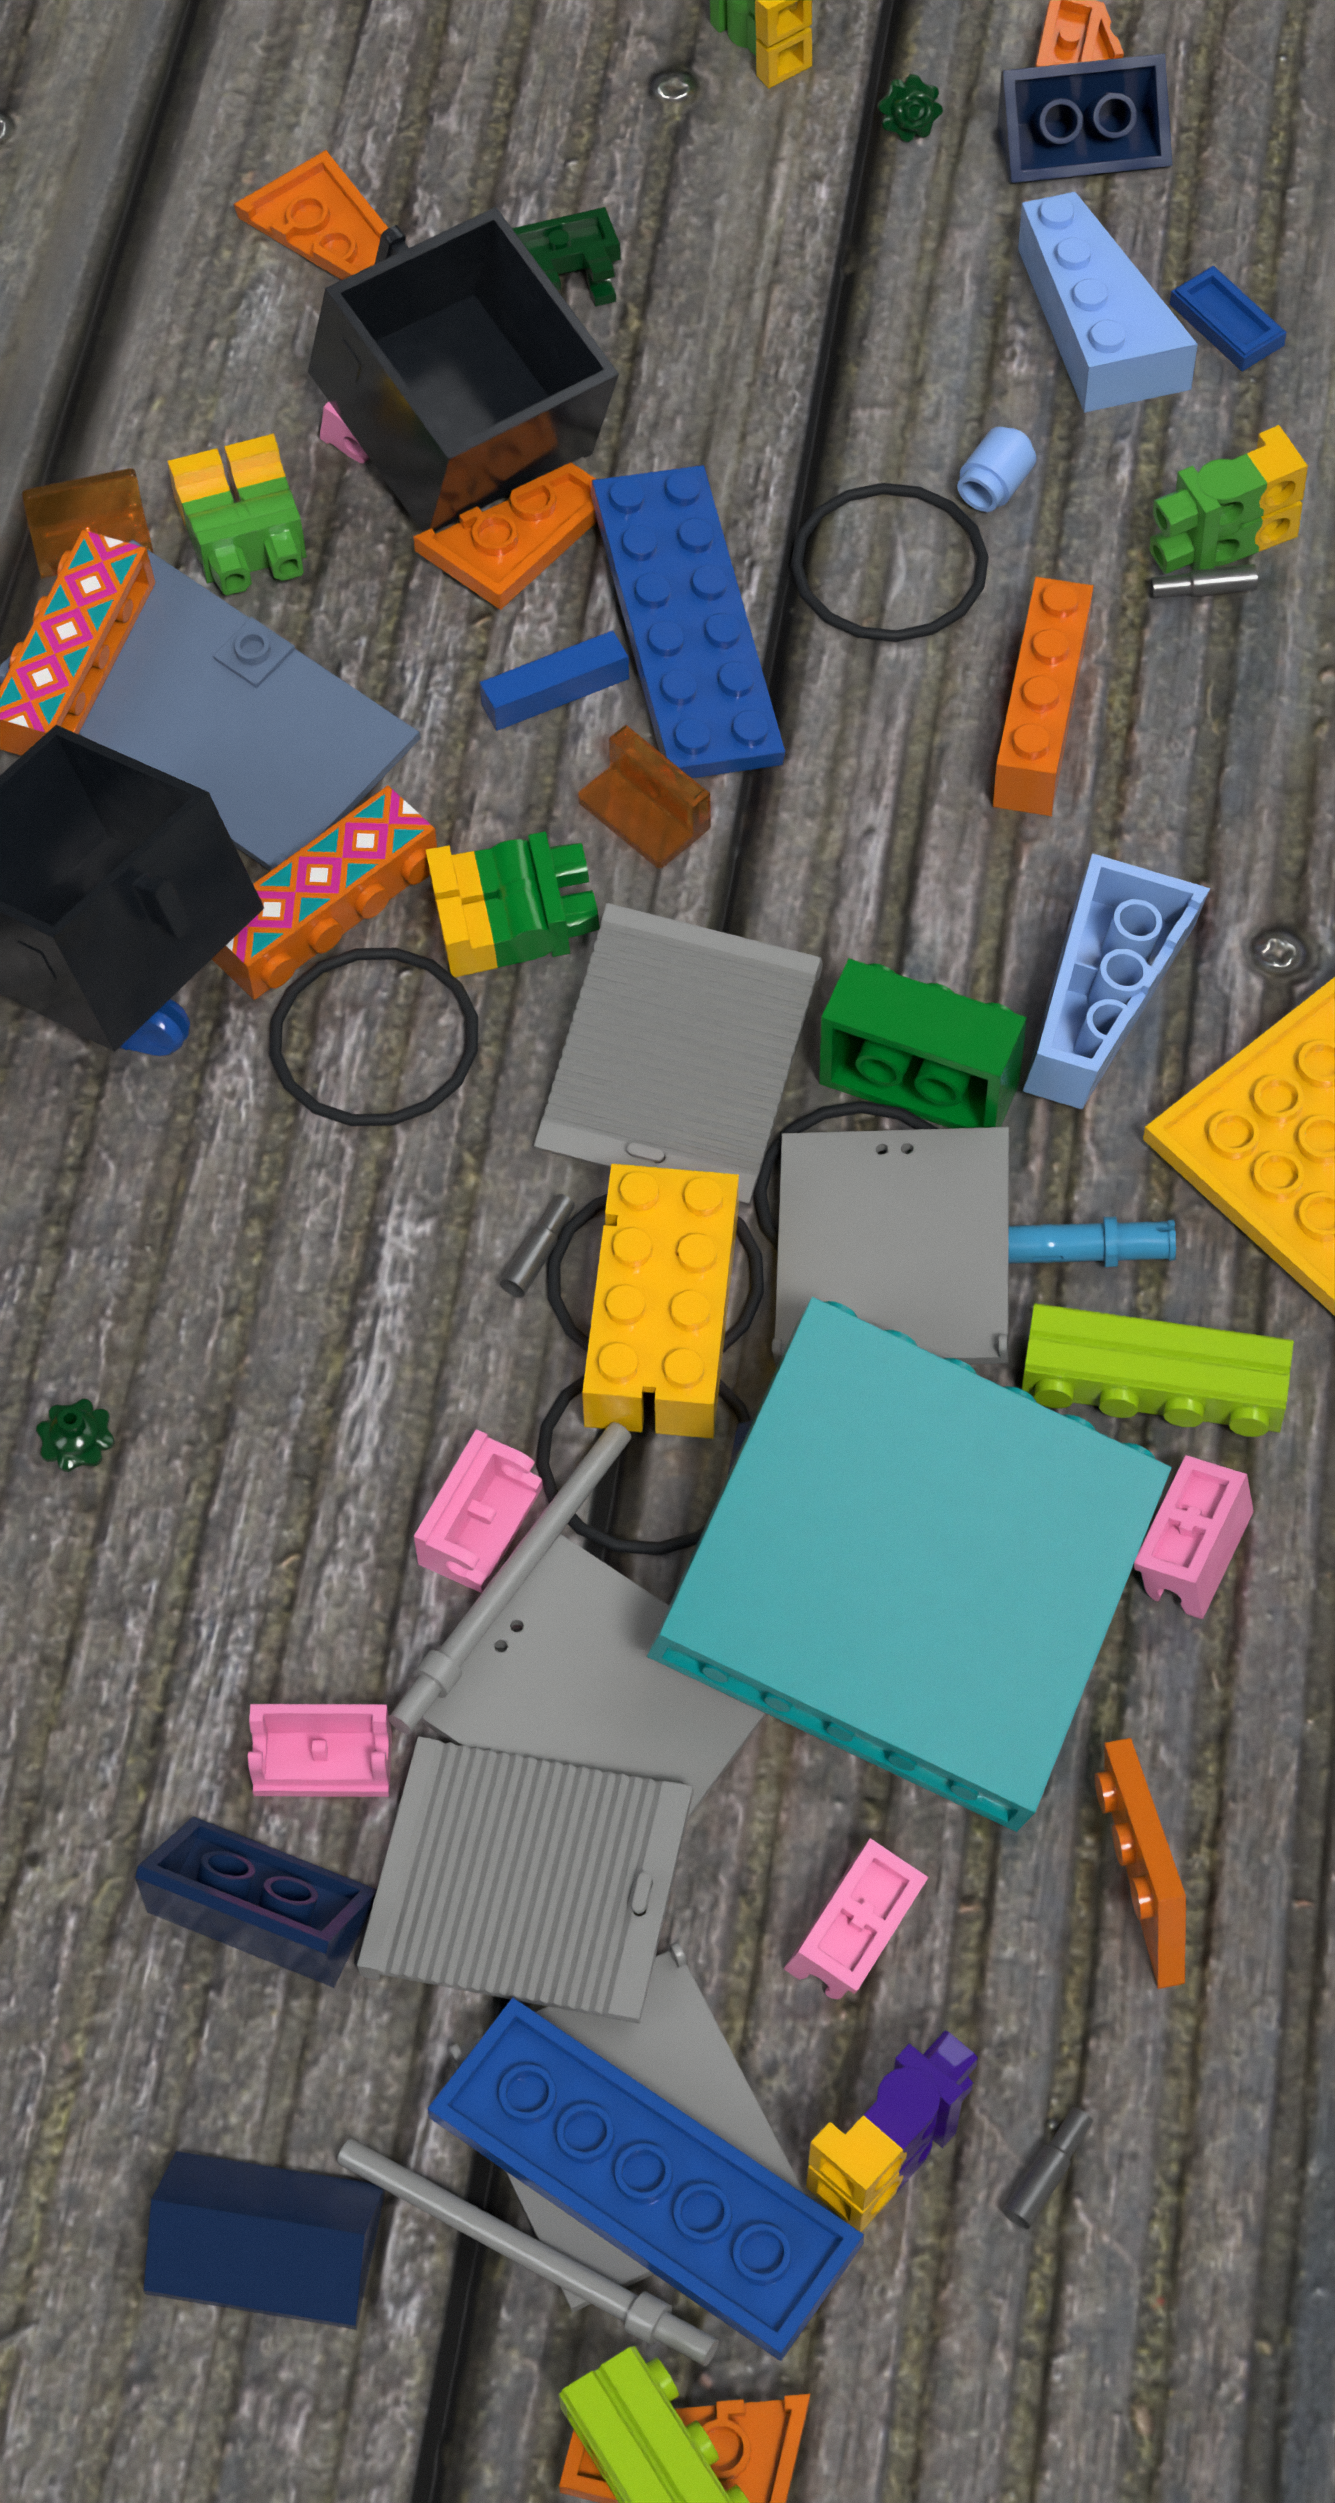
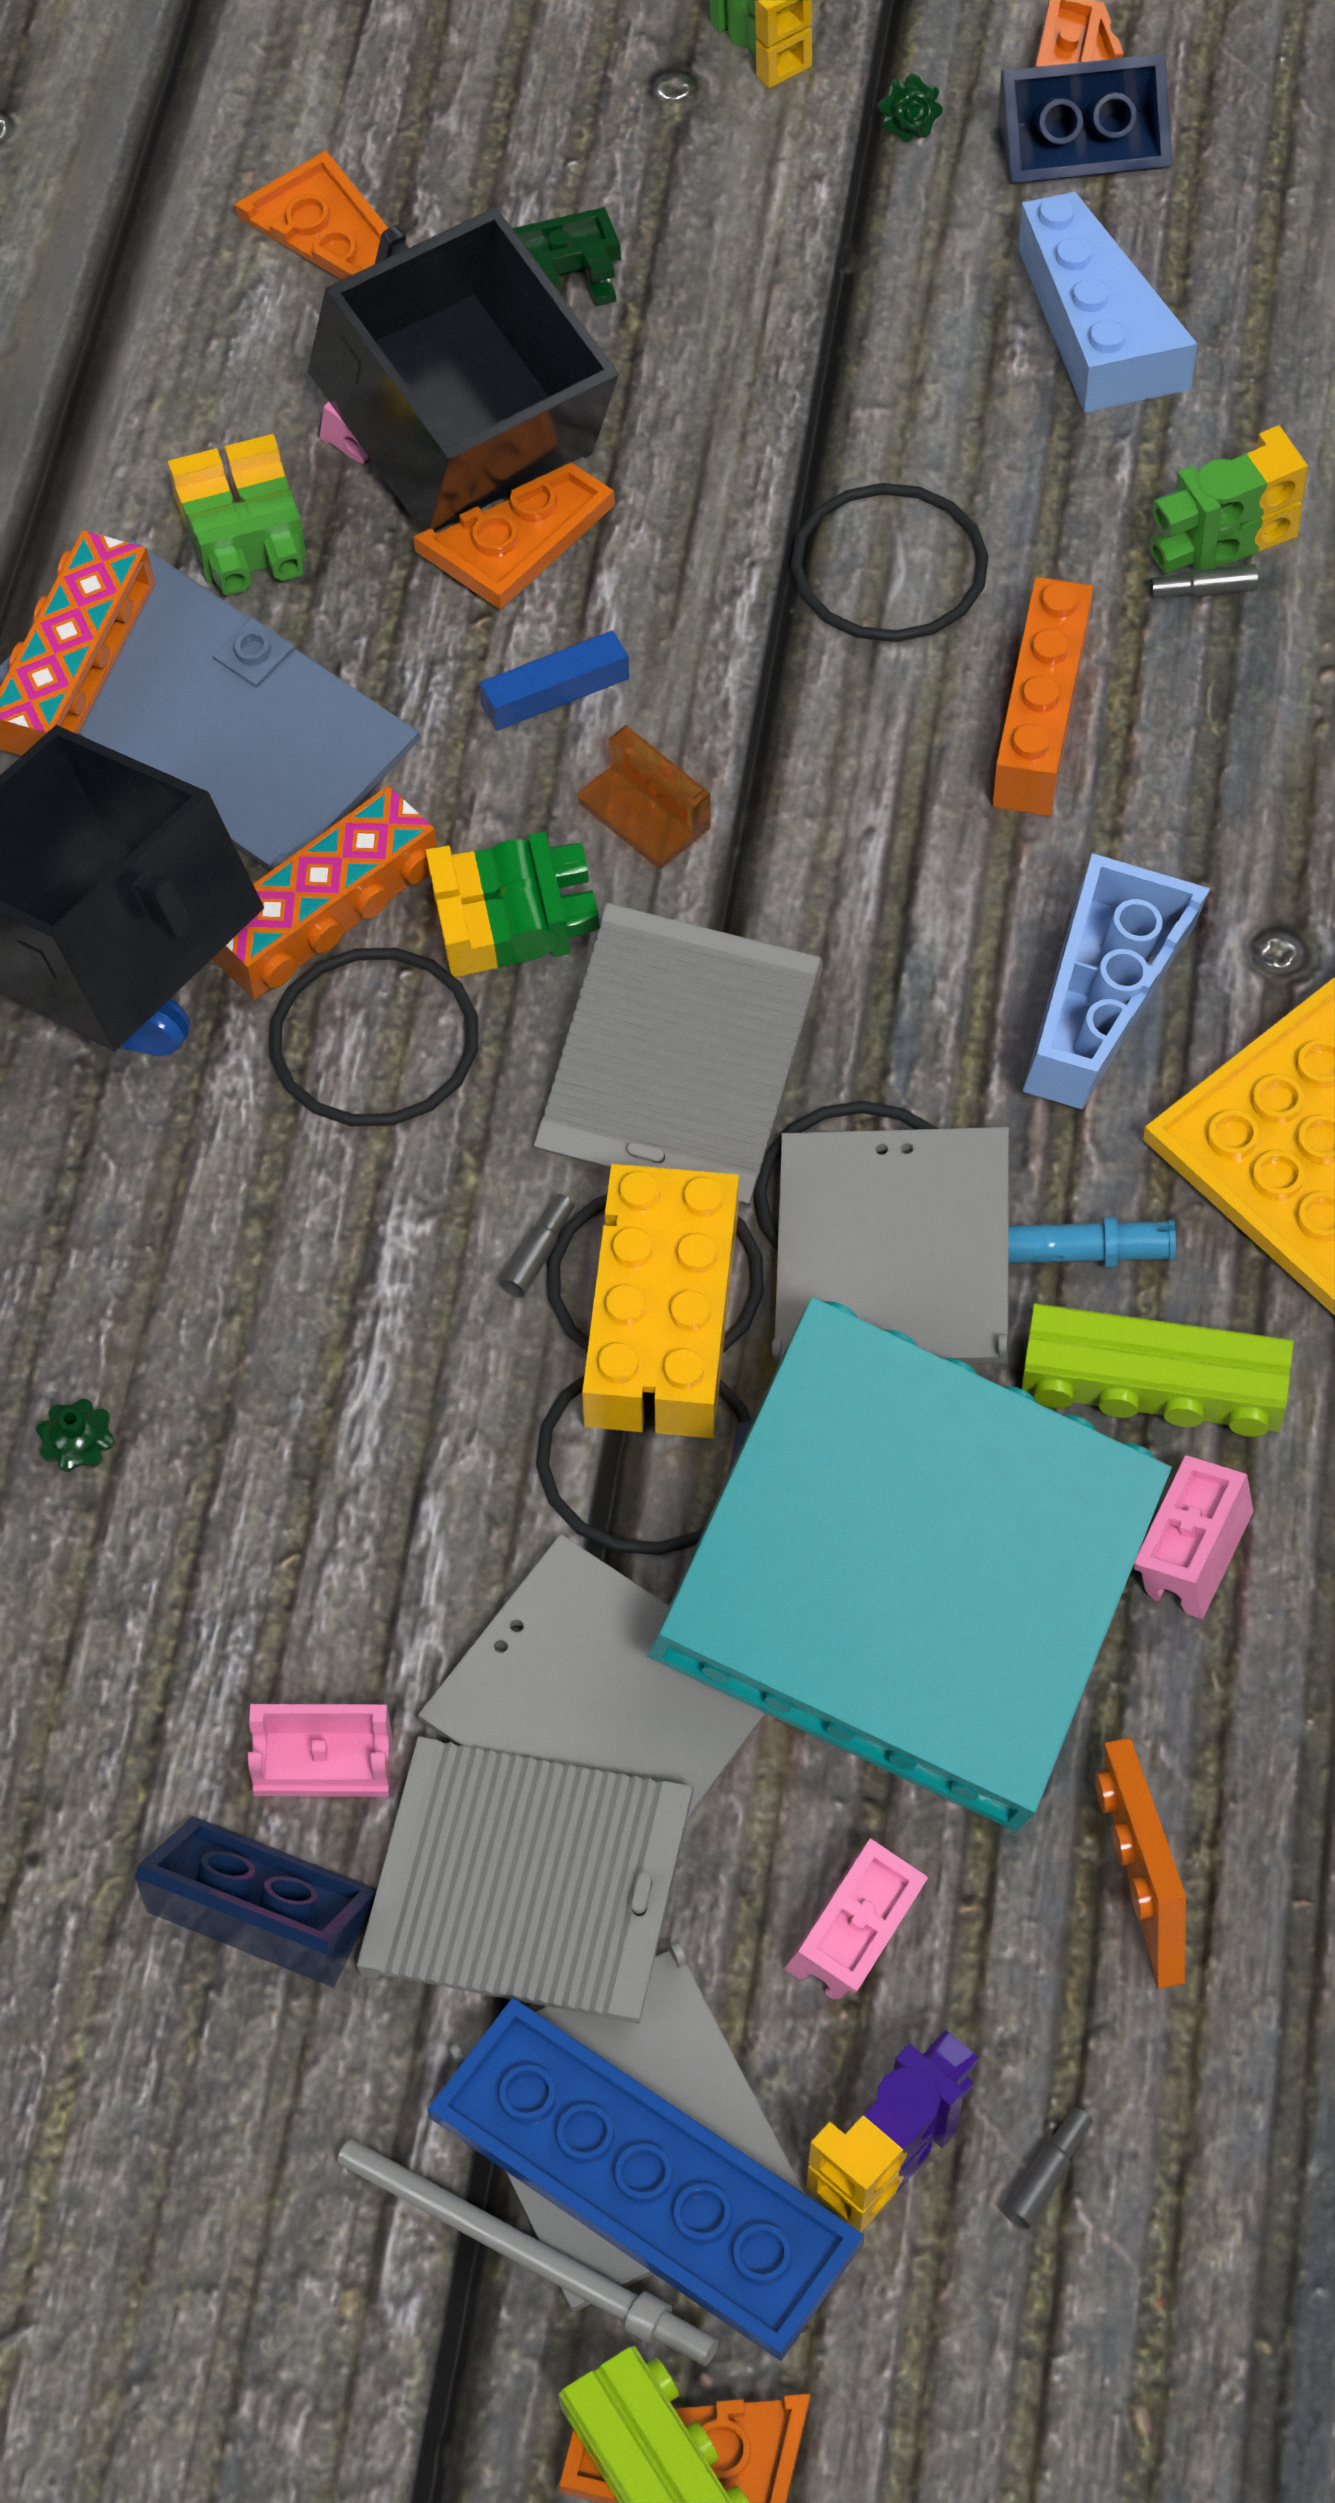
clear orange panel [22,468,153,579] -> none
dark blue slope [144,2151,386,2330] -> none
light grey bar [388,1422,631,1734] -> none
bright pink hinge [414,1429,543,1593] -> none
blue plate [590,465,785,782] -> none
green brick [819,958,1027,1129] -> none
light blue brick [957,427,1036,512] -> none
blue tile [1169,265,1287,372] -> none

